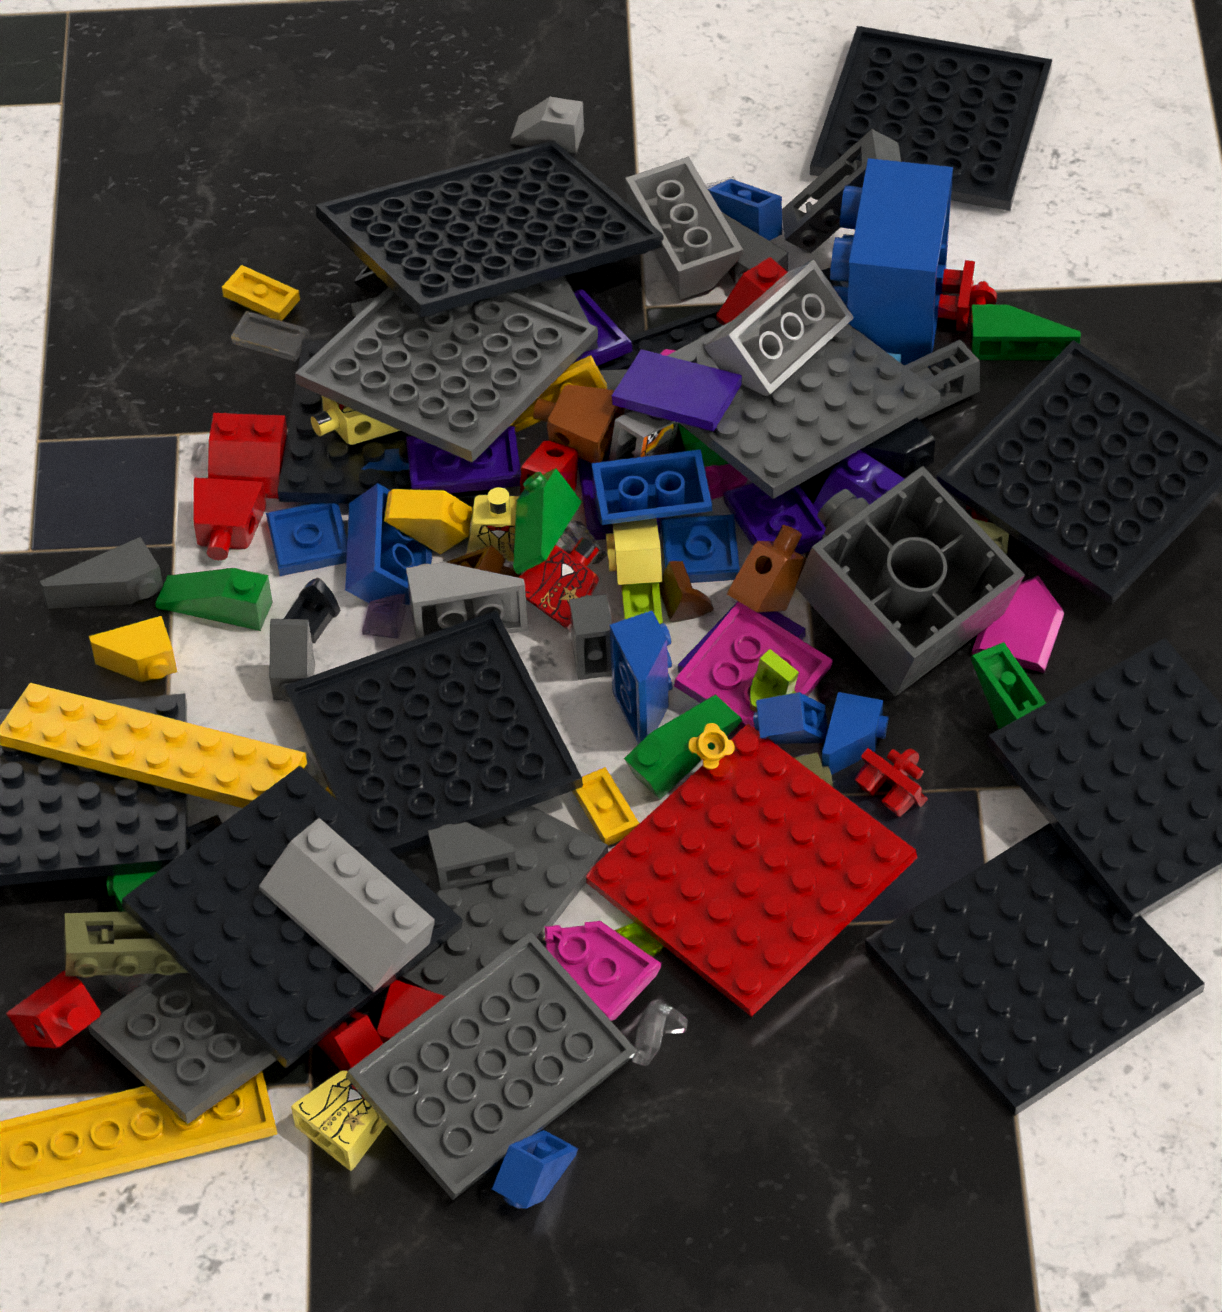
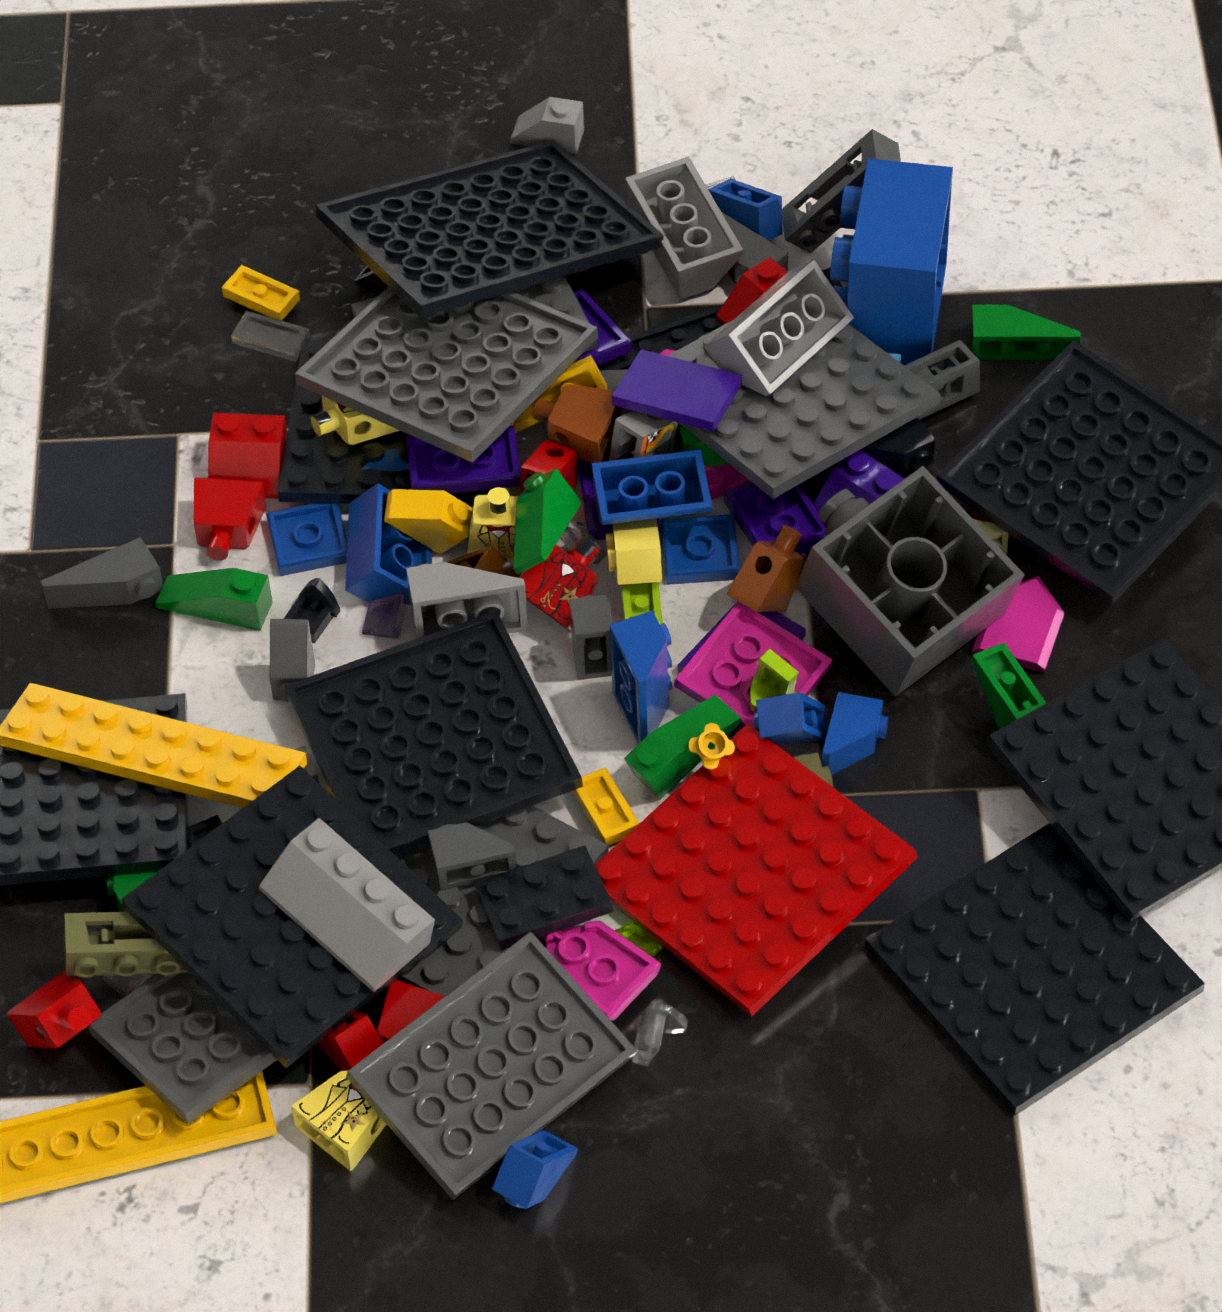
yellow slope [89,616,178,682] -> none
reddish brown tile [659,561,714,622] -> none
black plate [810,26,1053,211] -> none
red hips [855,748,928,817] -> none
red hips [938,260,997,331] -> none
none -> black plate [474,845,613,951]

